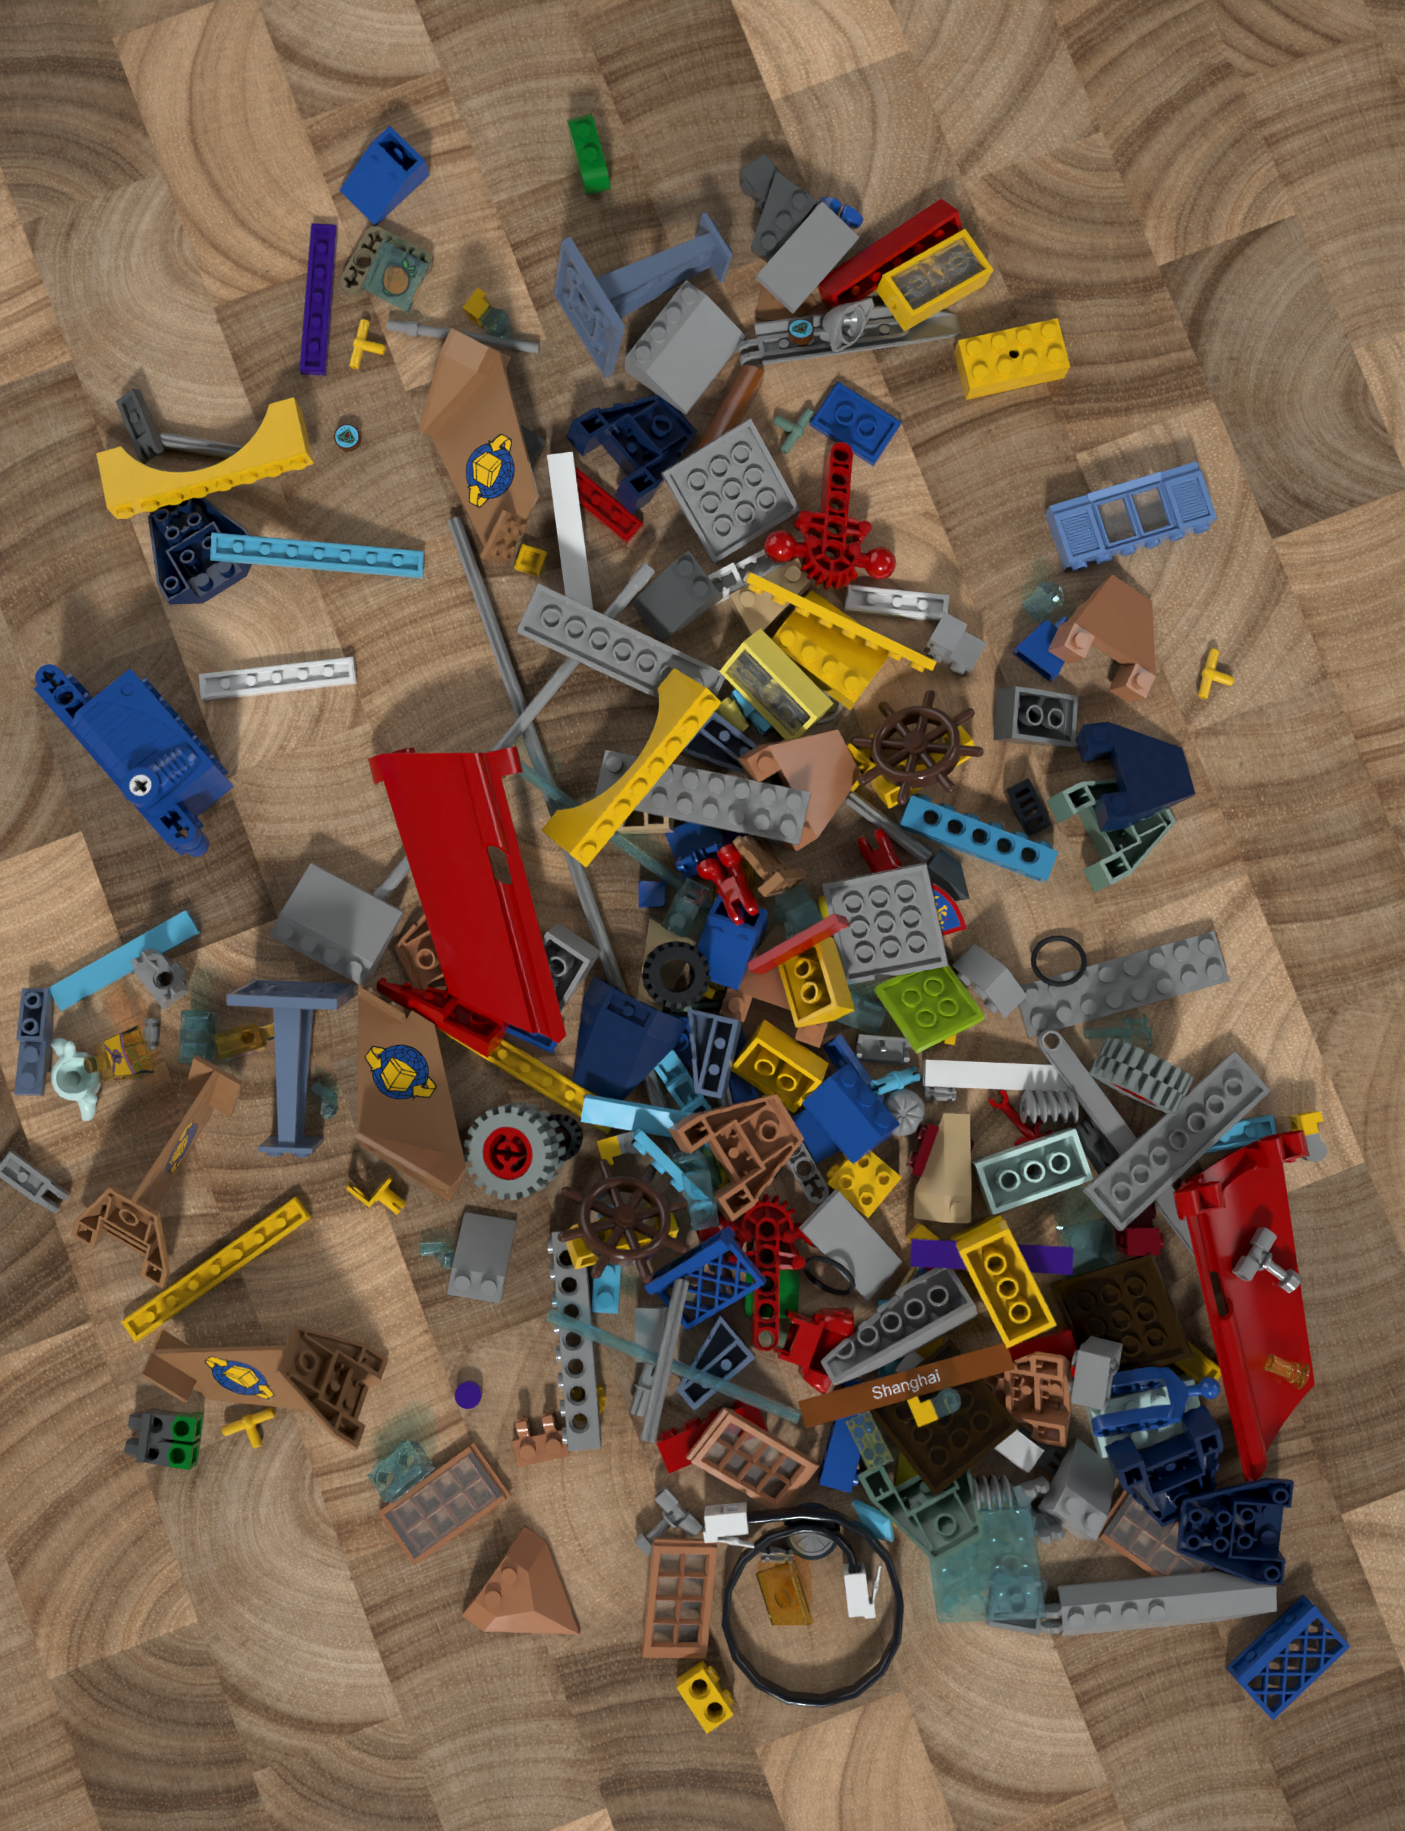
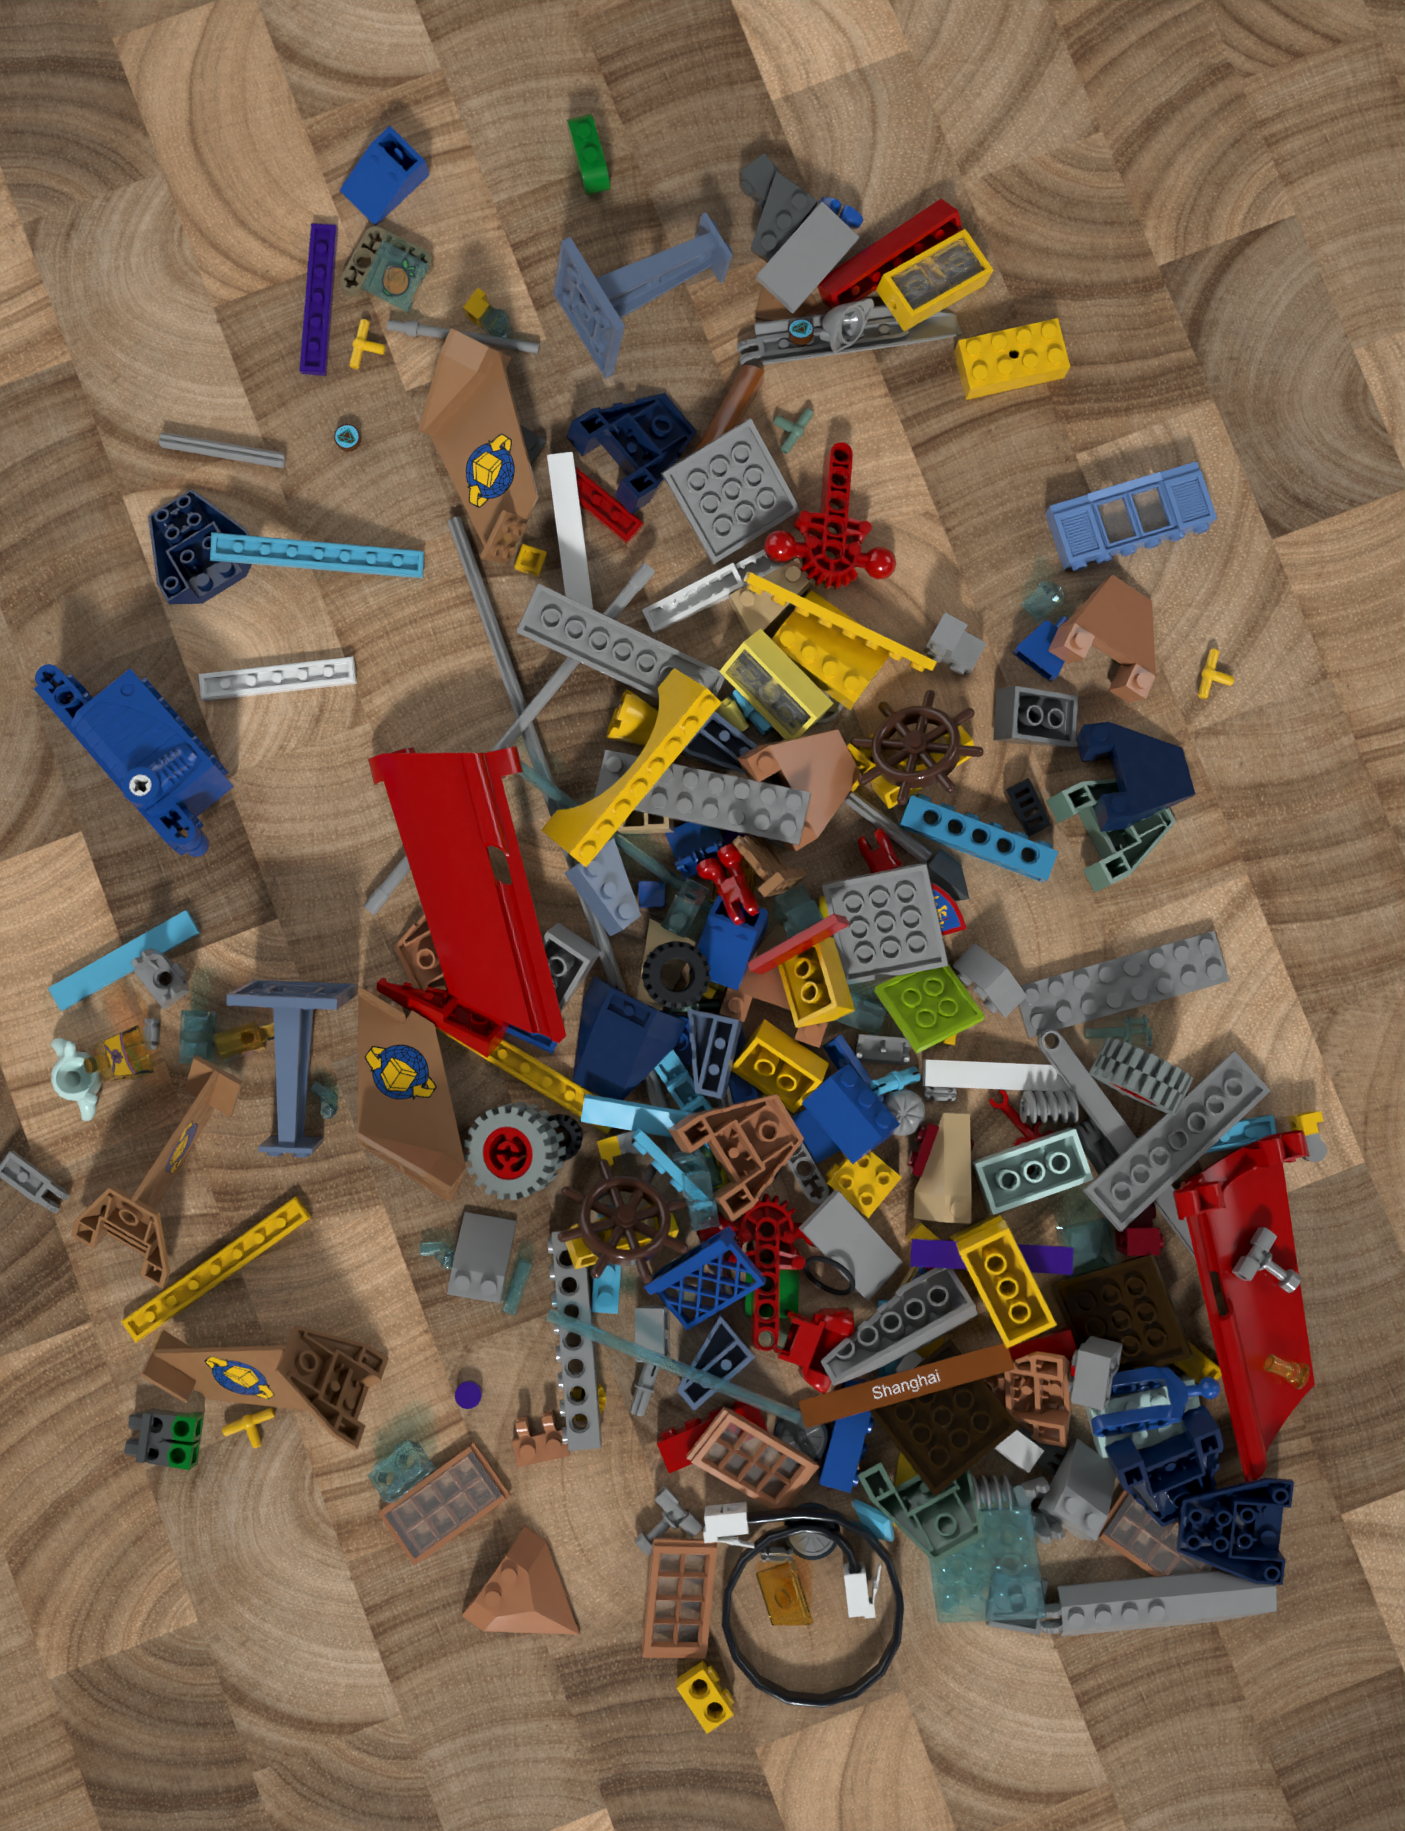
sand blue slope [14,988,53,1096] -> none
yellow arch [96,397,314,519] -> none
dark grey hinge [116,388,164,464] -> none
light grey slope [270,862,404,985] -> none
yellow bracket [346,1174,407,1215] -> none
light grey slope [625,281,746,415] -> none
dark grey slope [631,551,723,643] -> none
light grey axle [641,1278,689,1443] -> none
blue tile [810,382,902,467] -> none
white tile [844,584,949,622] -> none
clear light blue tile [845,1411,894,1473] -> none
leg [907,1388,961,1427] -> none
black tyre [1031,936,1087,987] -> none
blue fence [1226,1595,1351,1720] -> none
none -> clear light blue piece [501,1259,533,1316]
none -> sand blue wedge [564,838,641,937]
none -> yellow cone [606,689,658,746]
none -> dark grey wheel [774,1408,830,1465]

